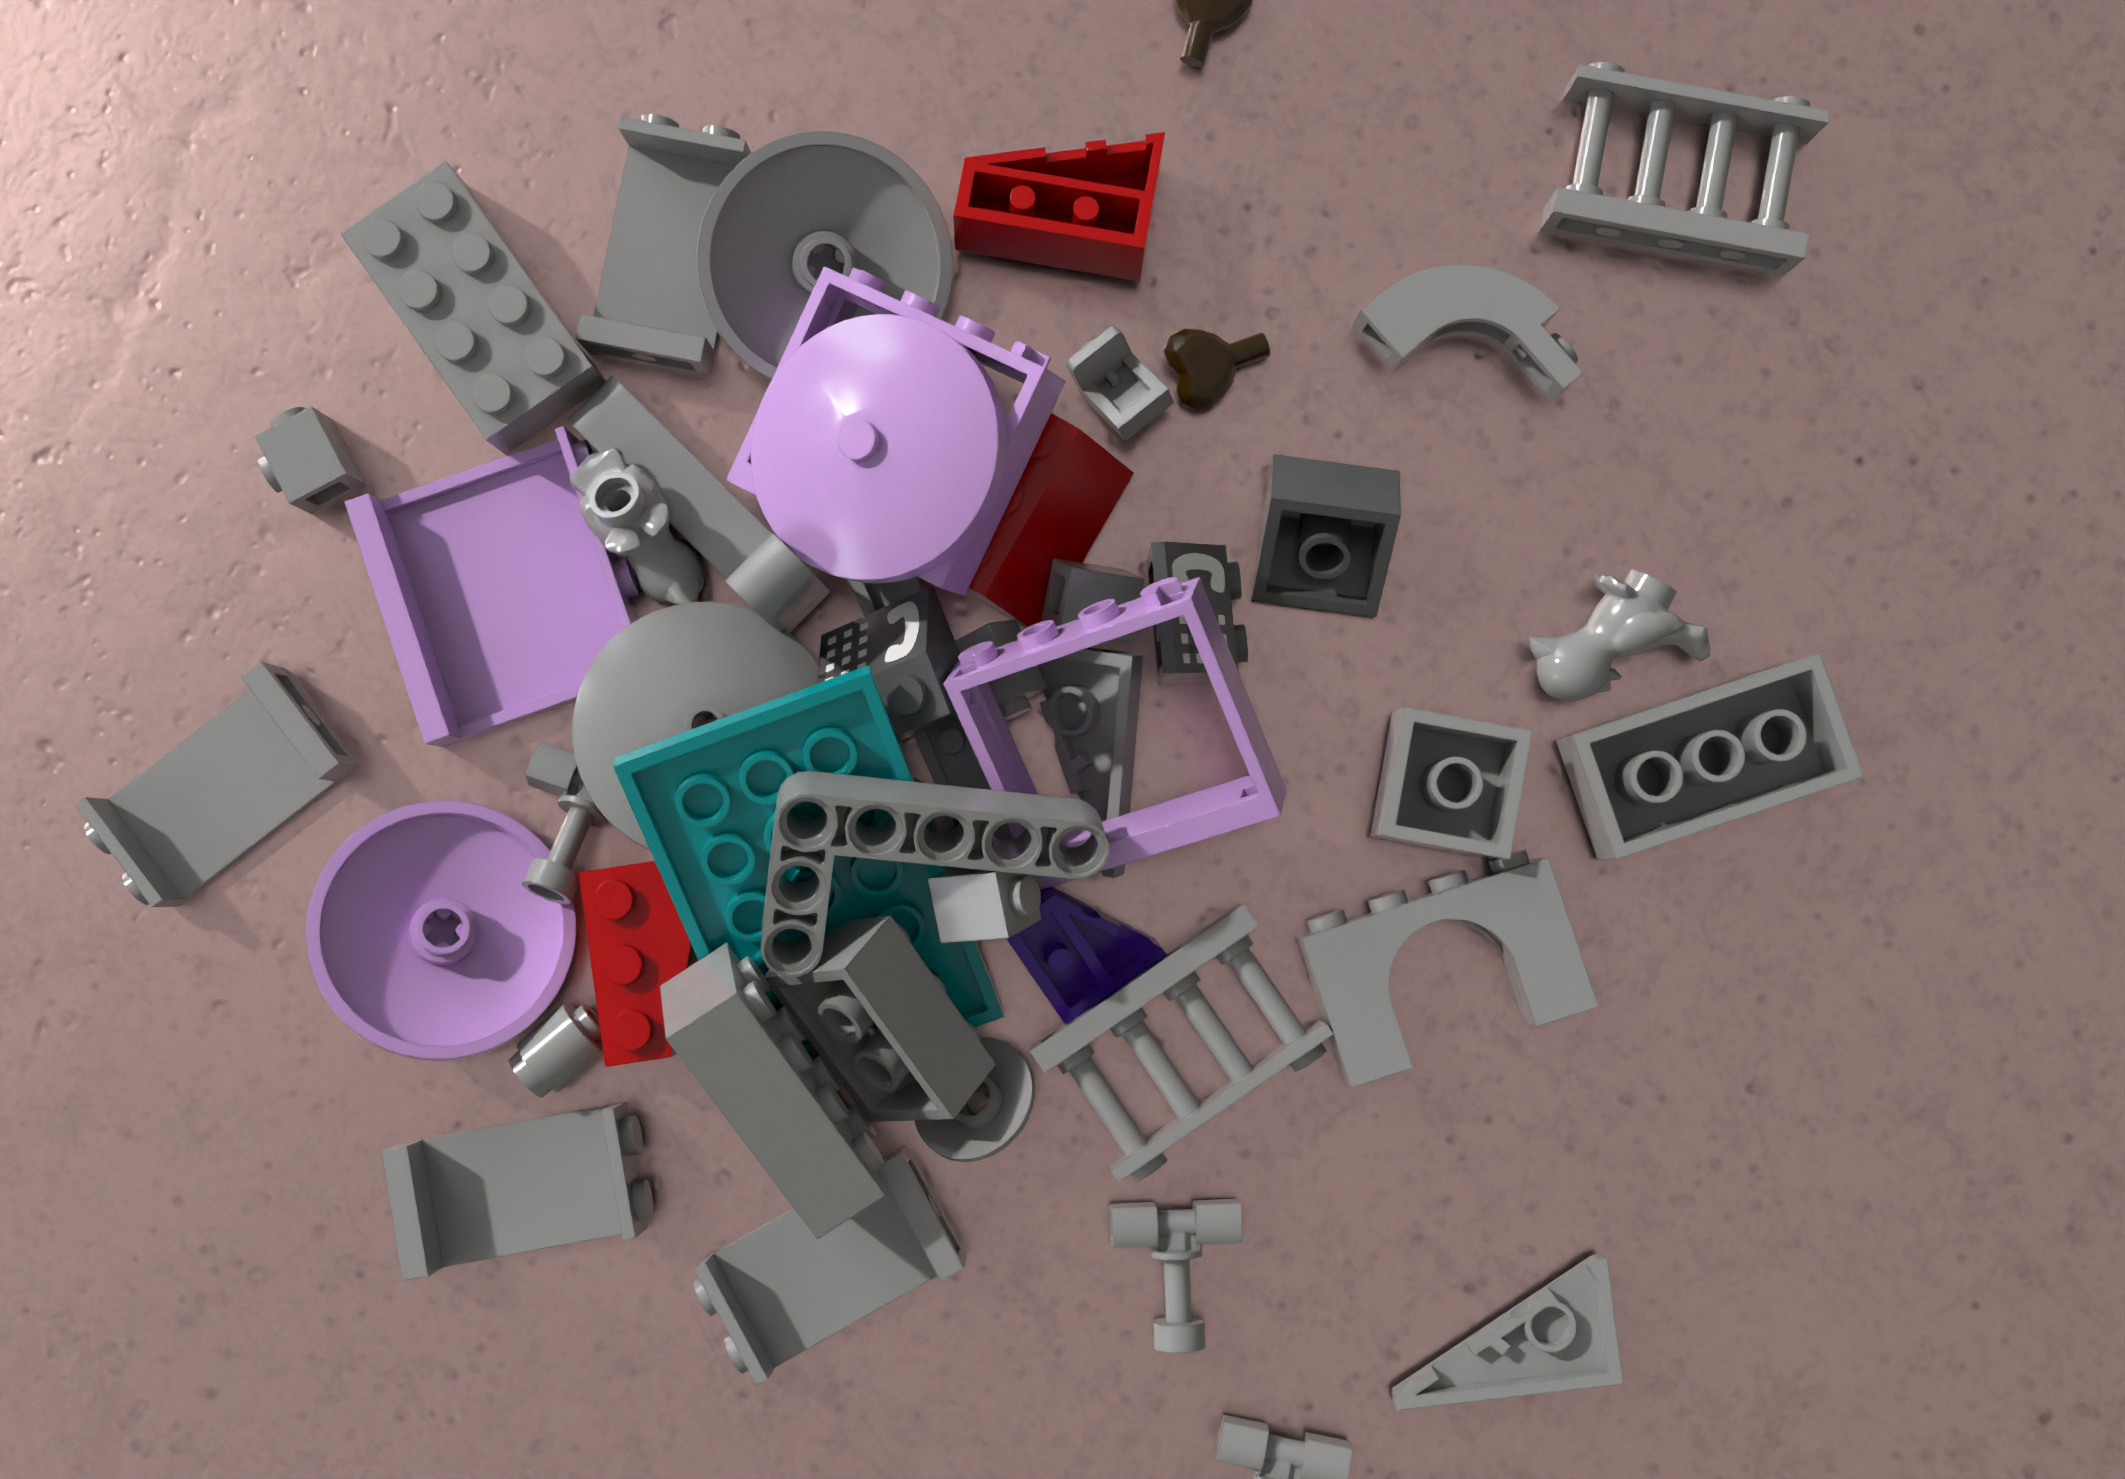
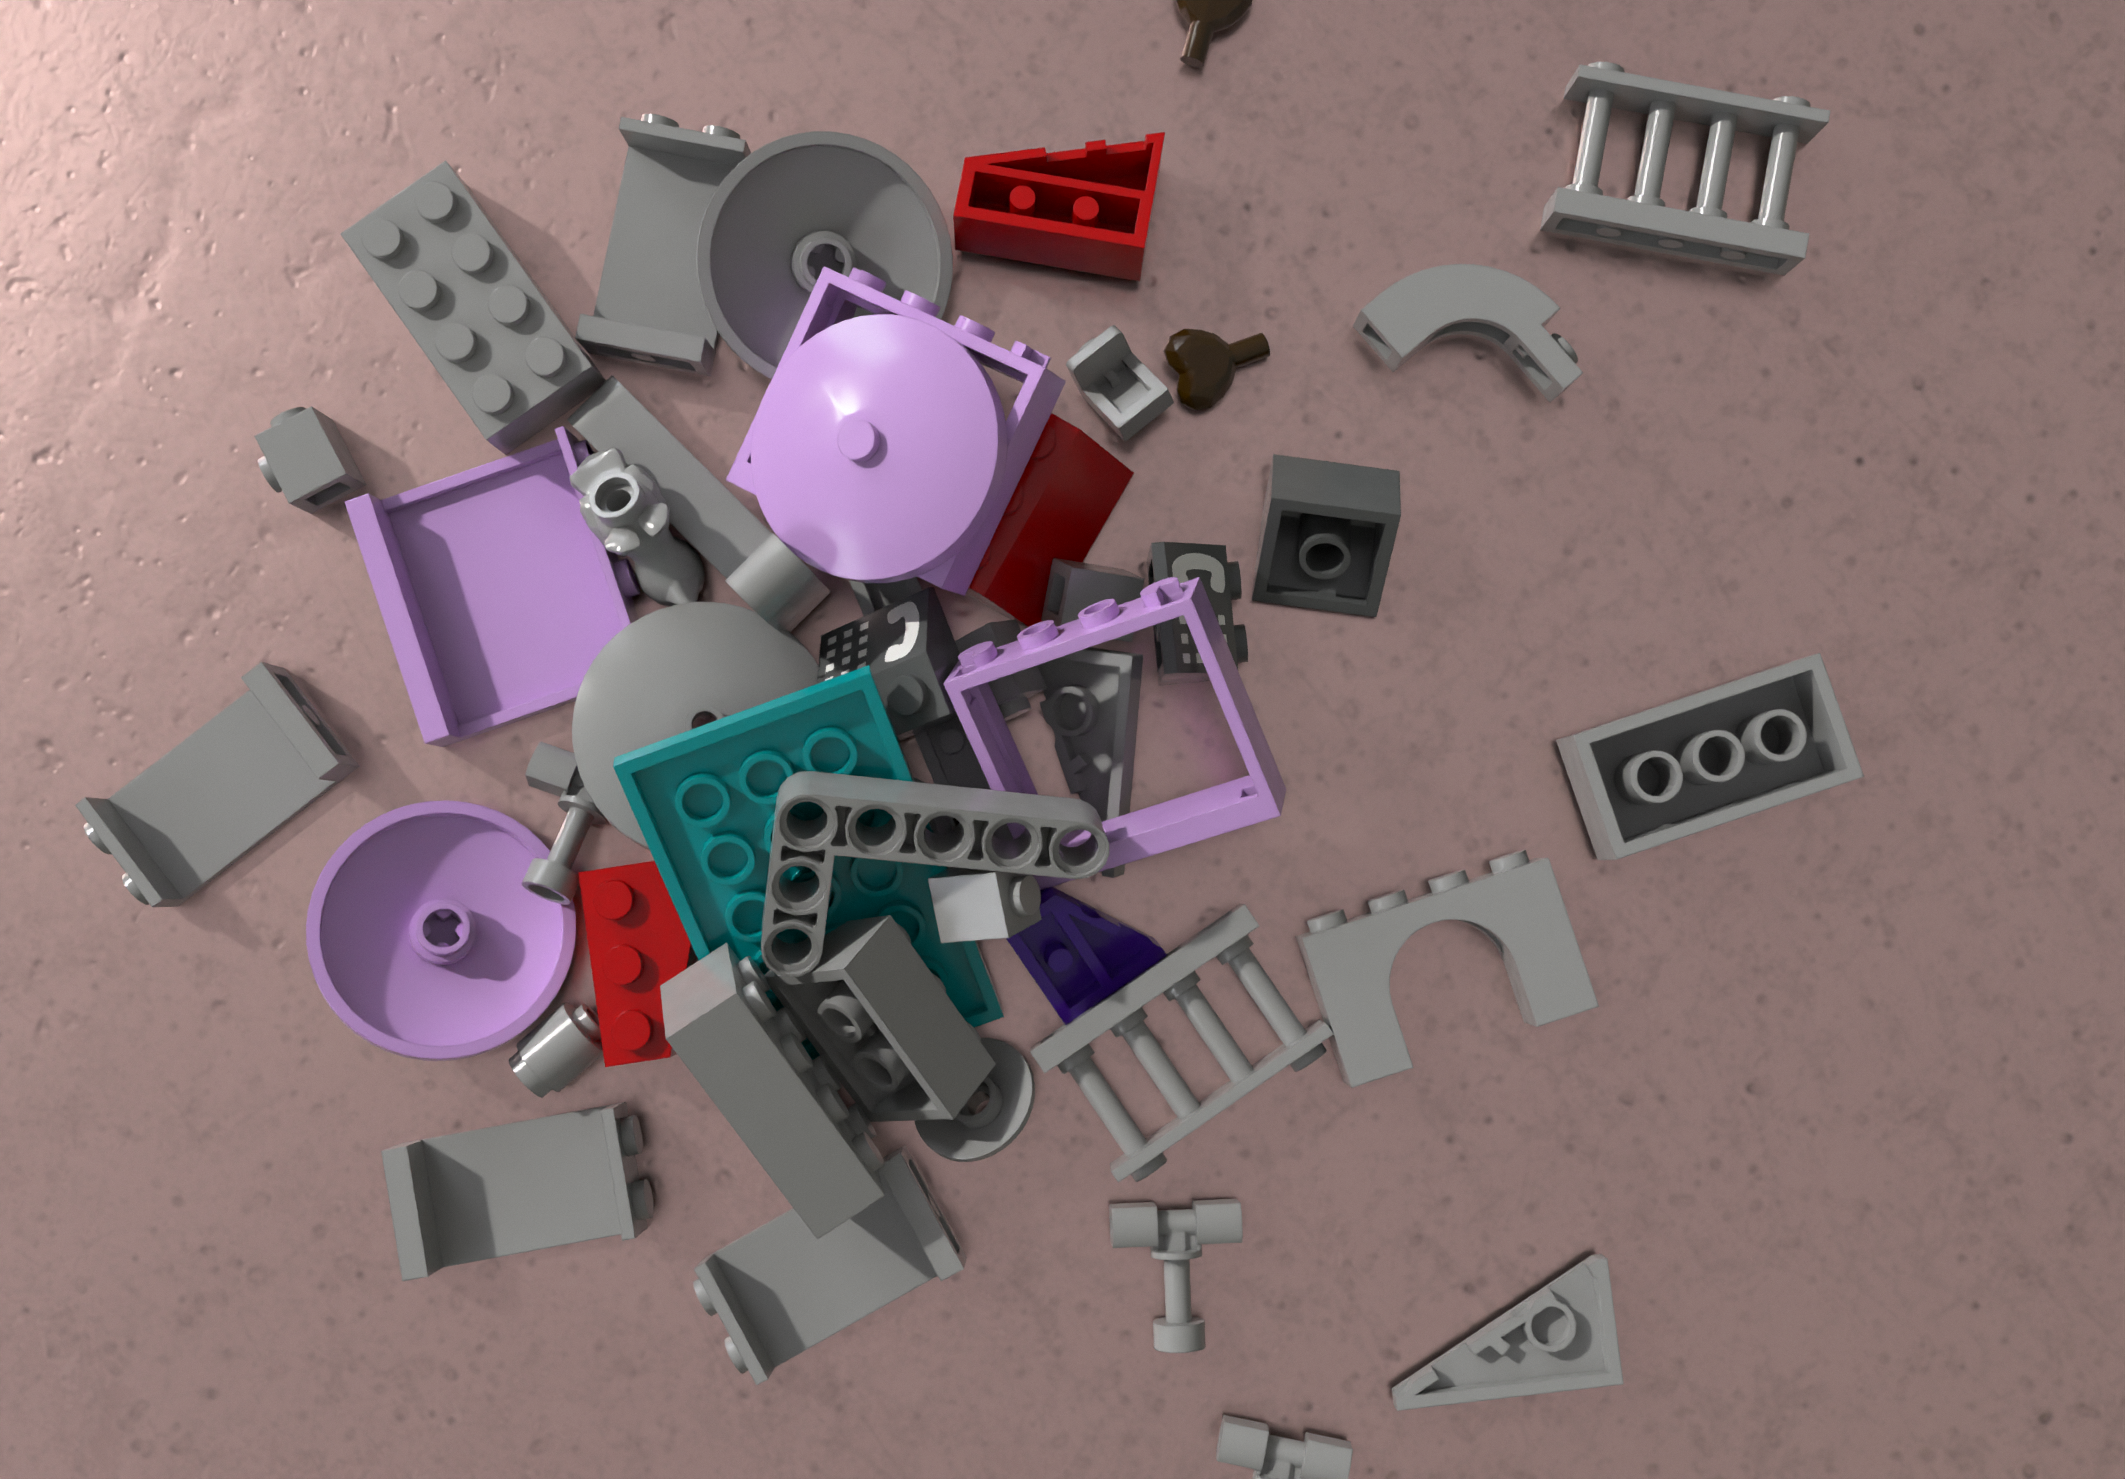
light grey brick [1370,707,1533,860] -> none
light grey animal [1529,569,1710,702] -> none

